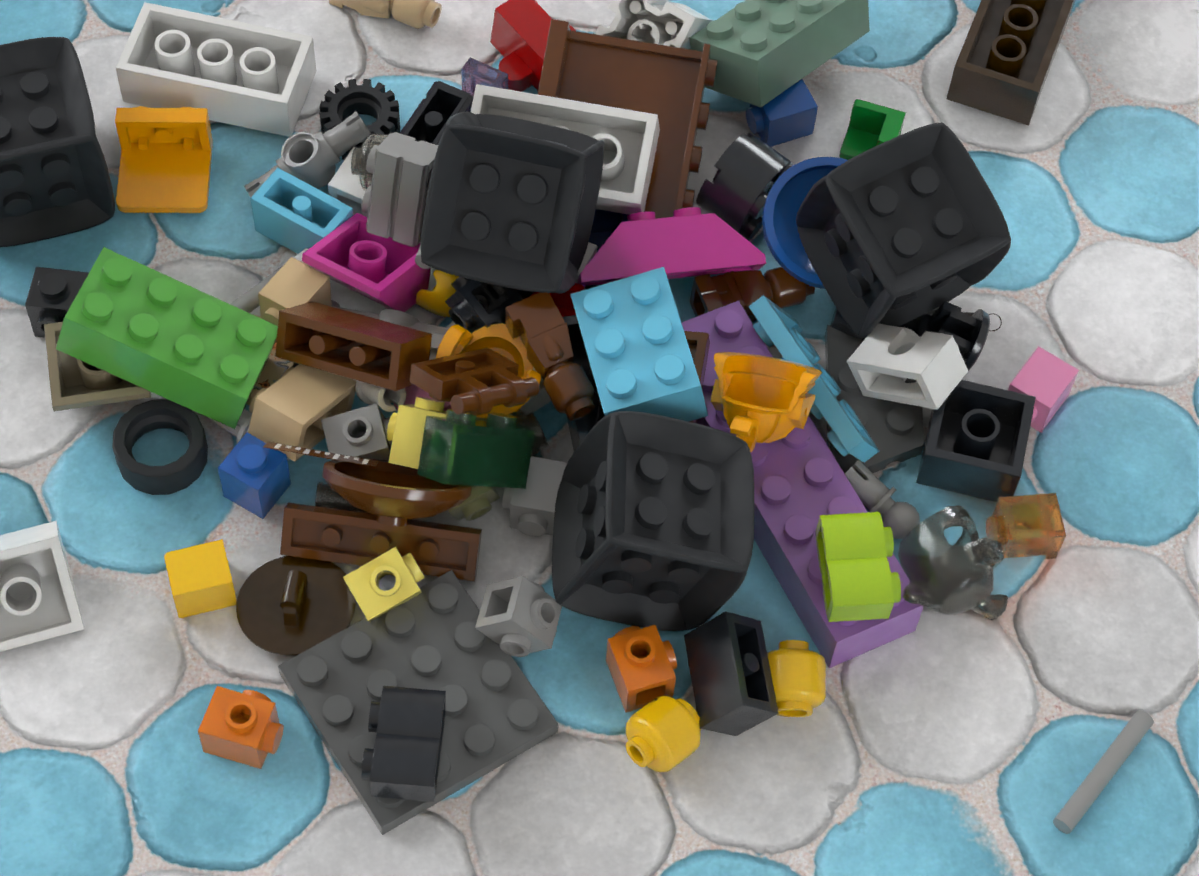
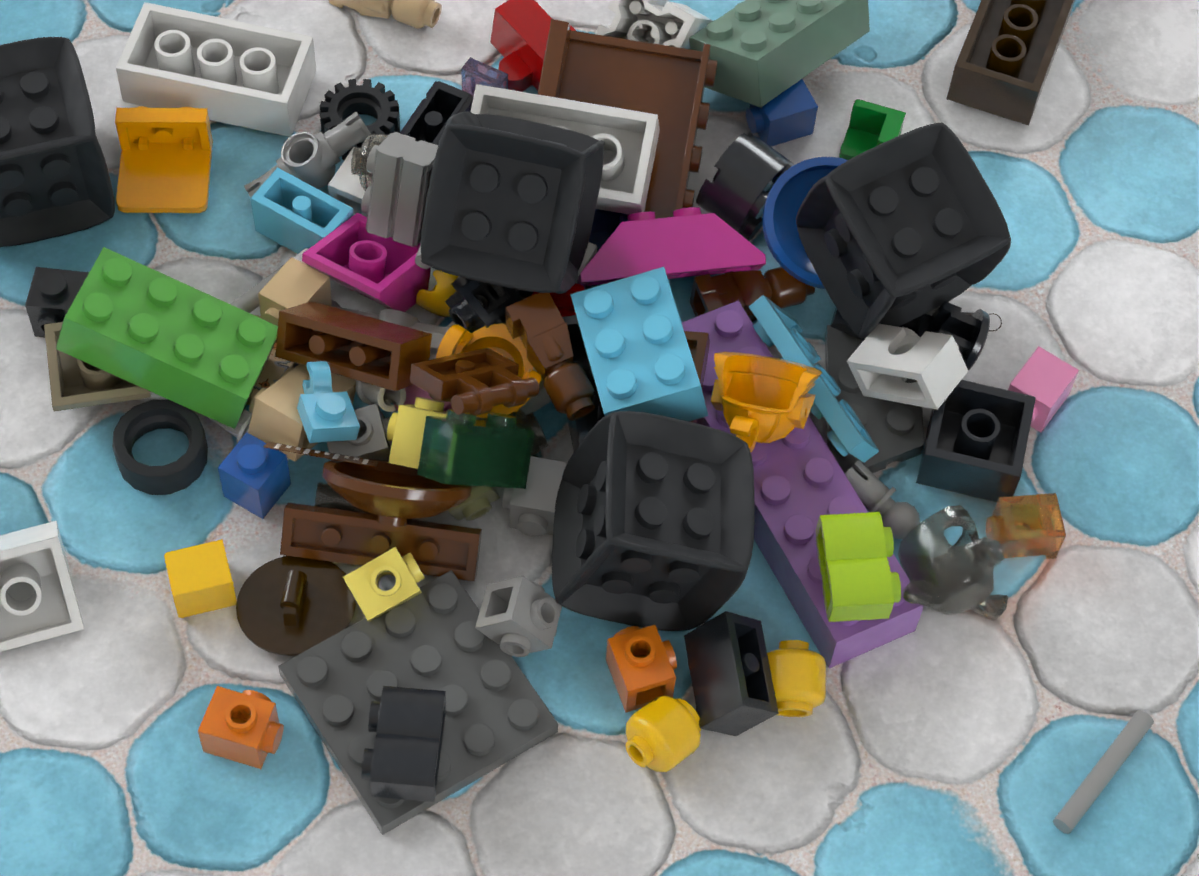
none -> medium azure plate [297,361,360,443]

